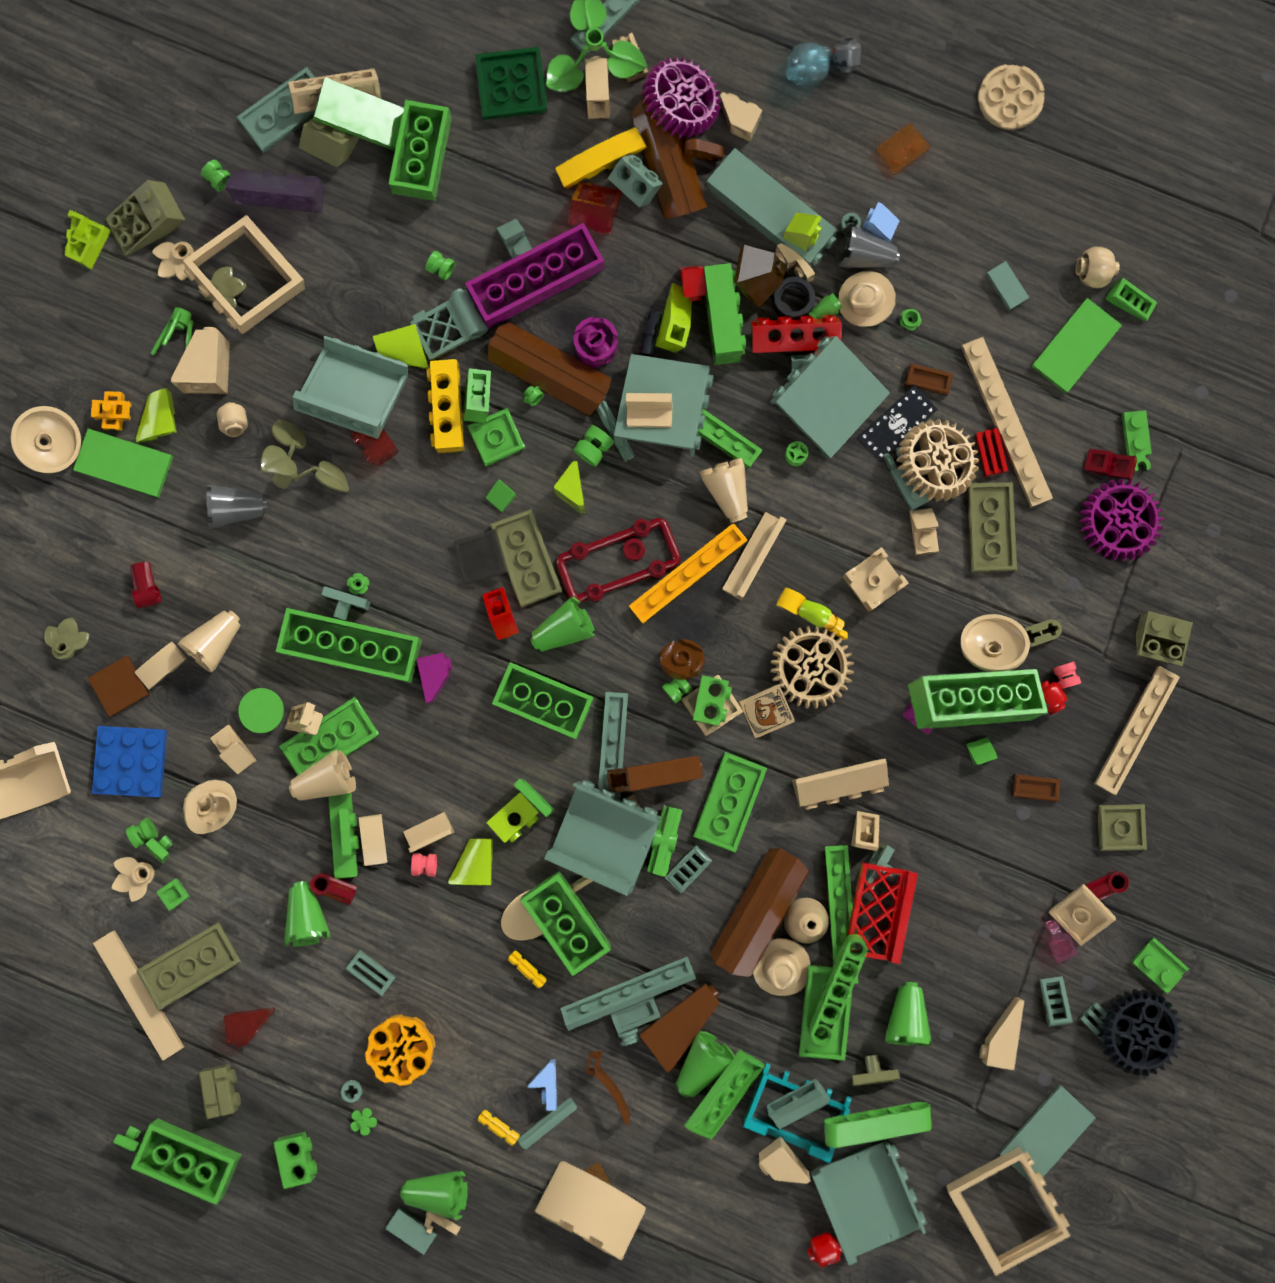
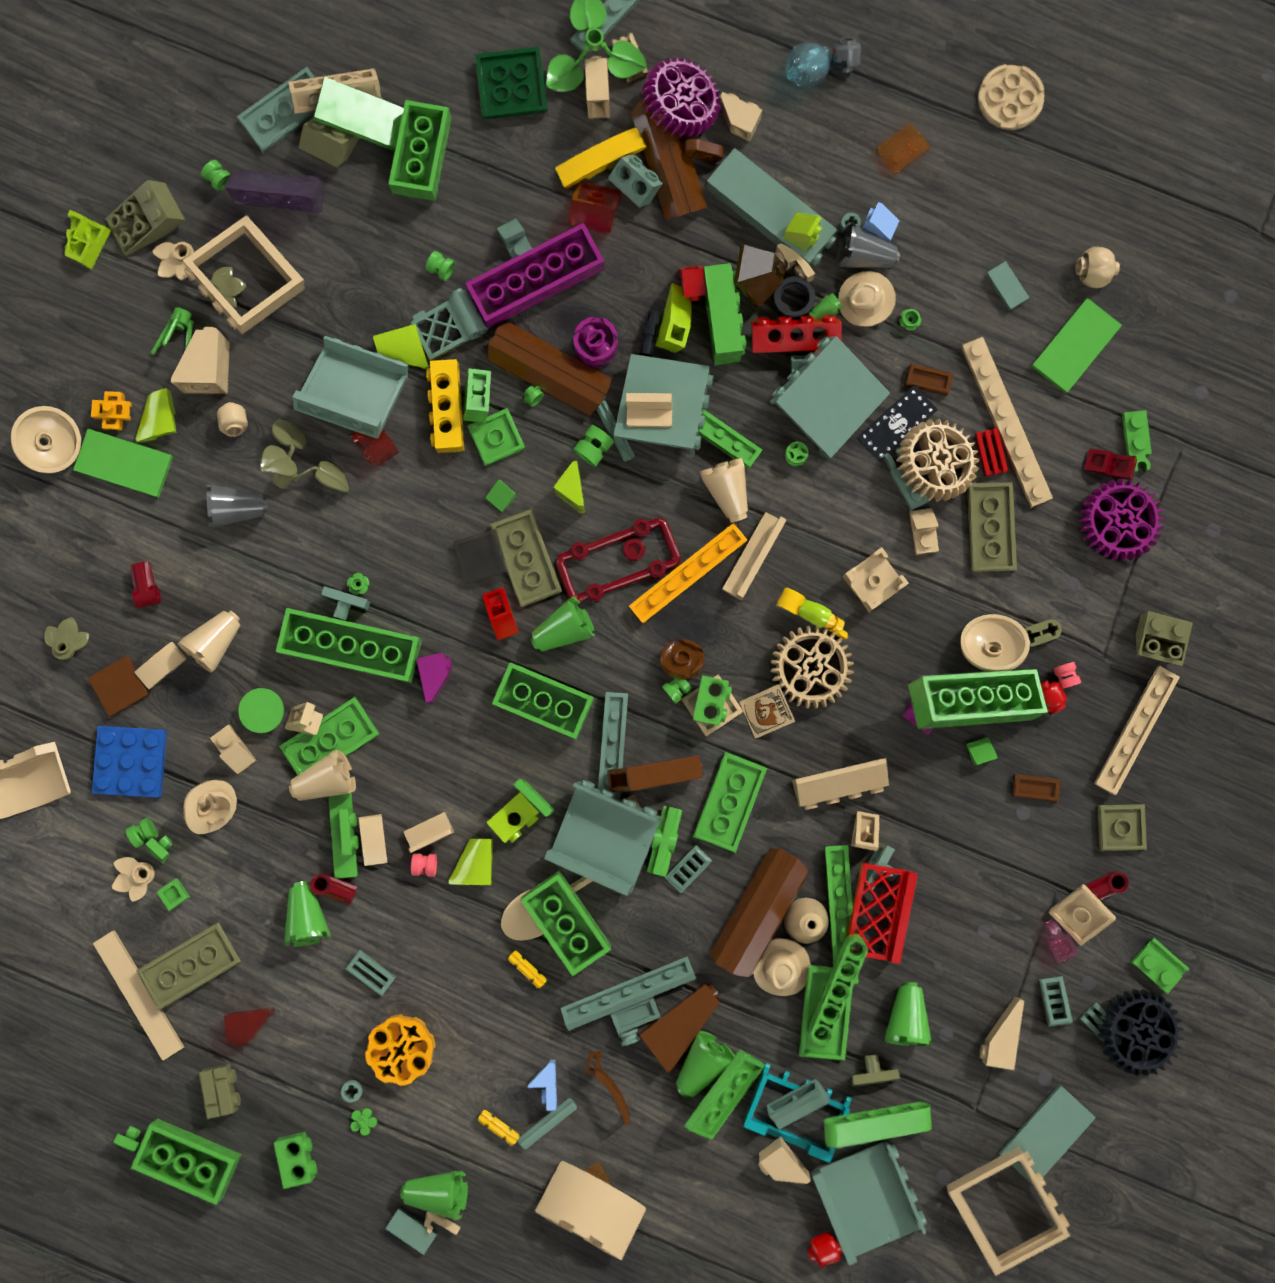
bright green slope [1105,278,1157,321] -> none

